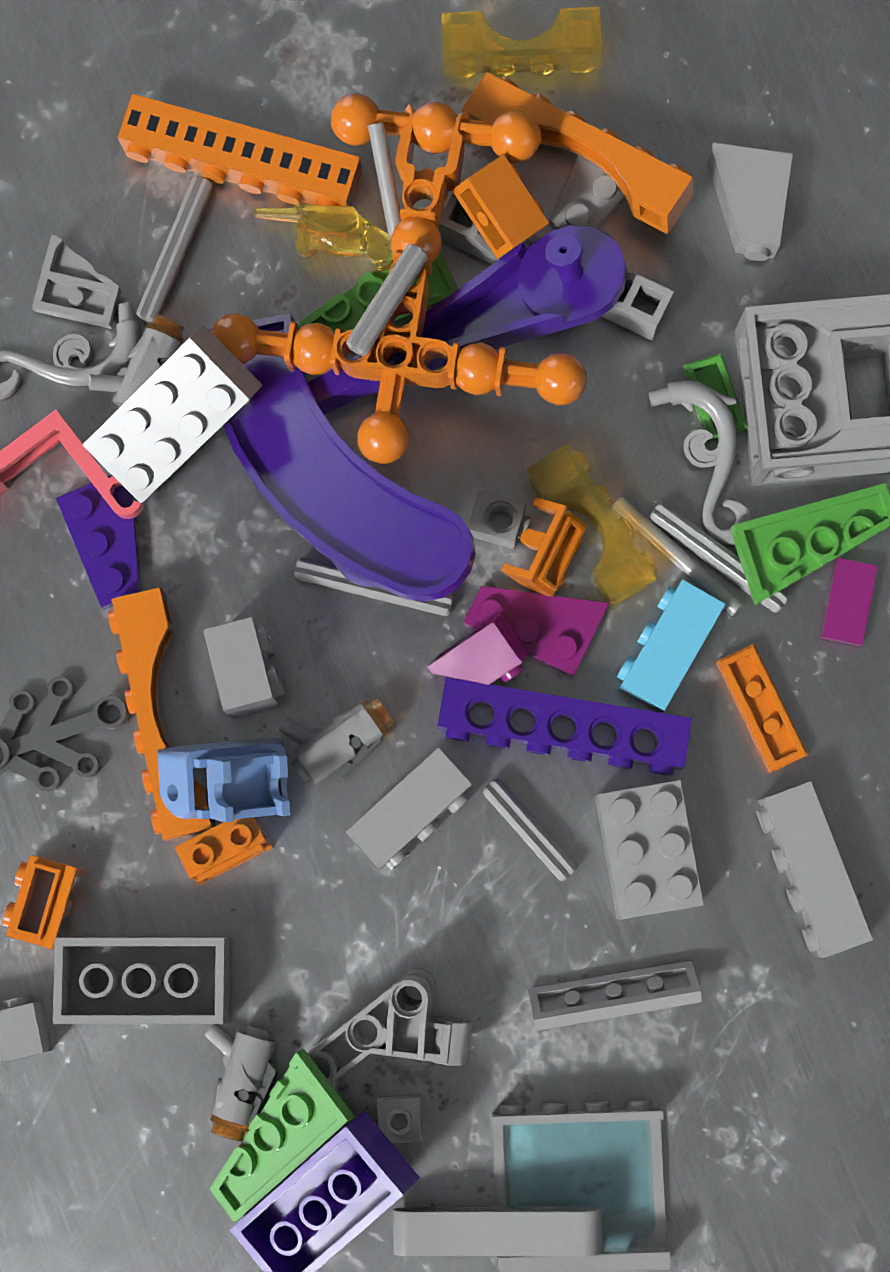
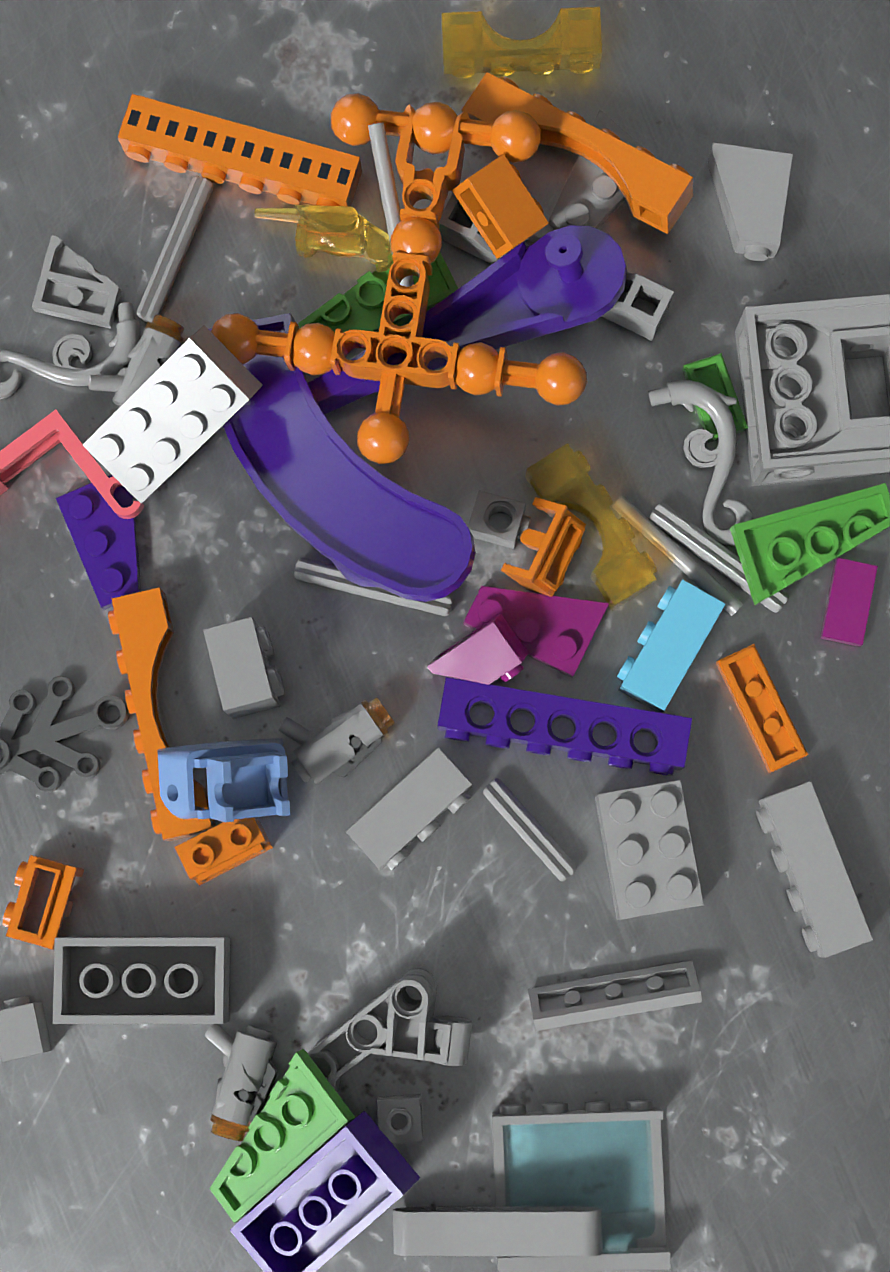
light grey axle [346,244,427,356] -> none

